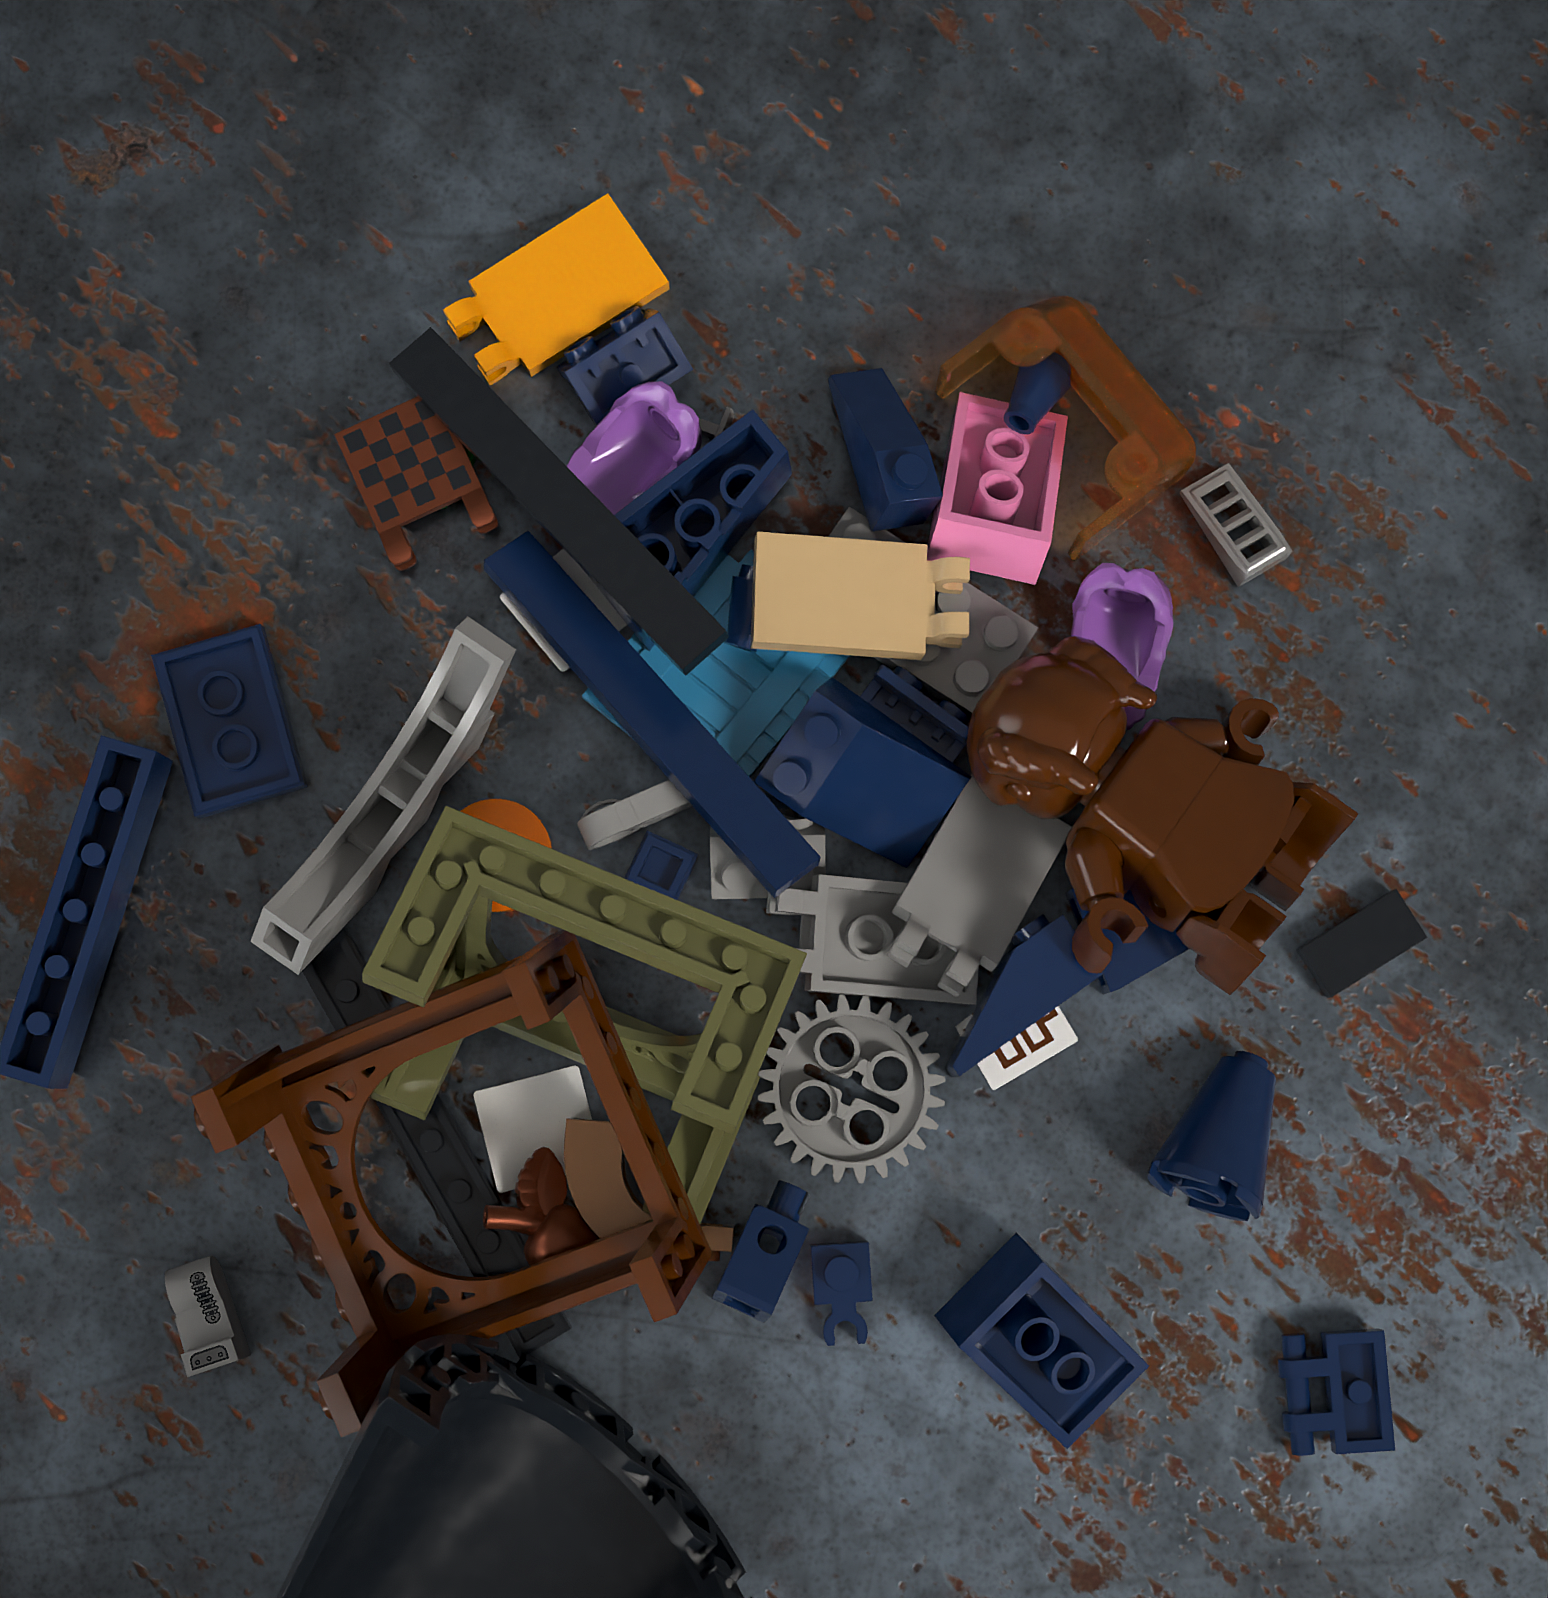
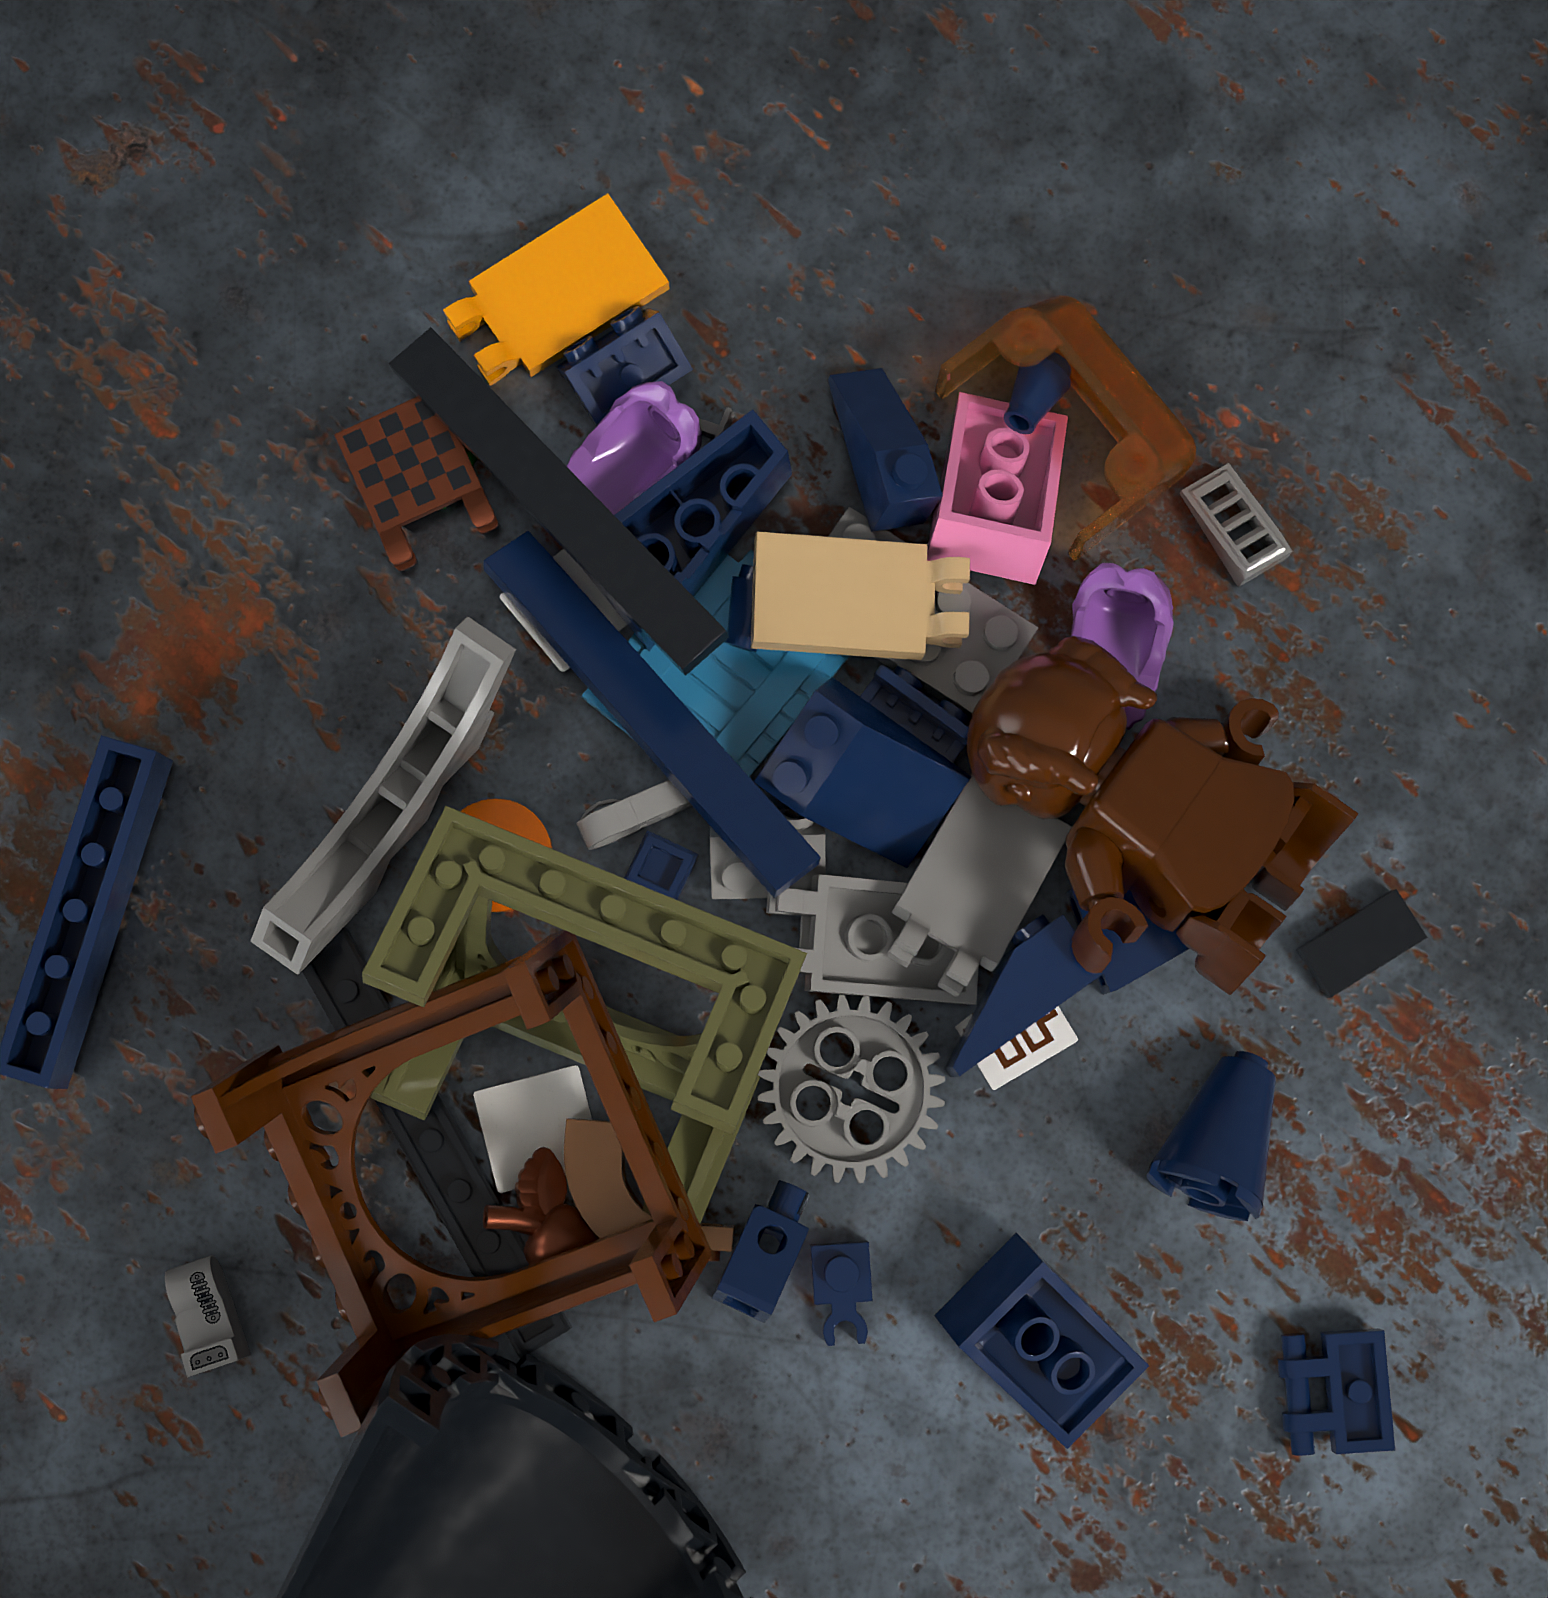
dark blue tile [151,624,308,819] -> none

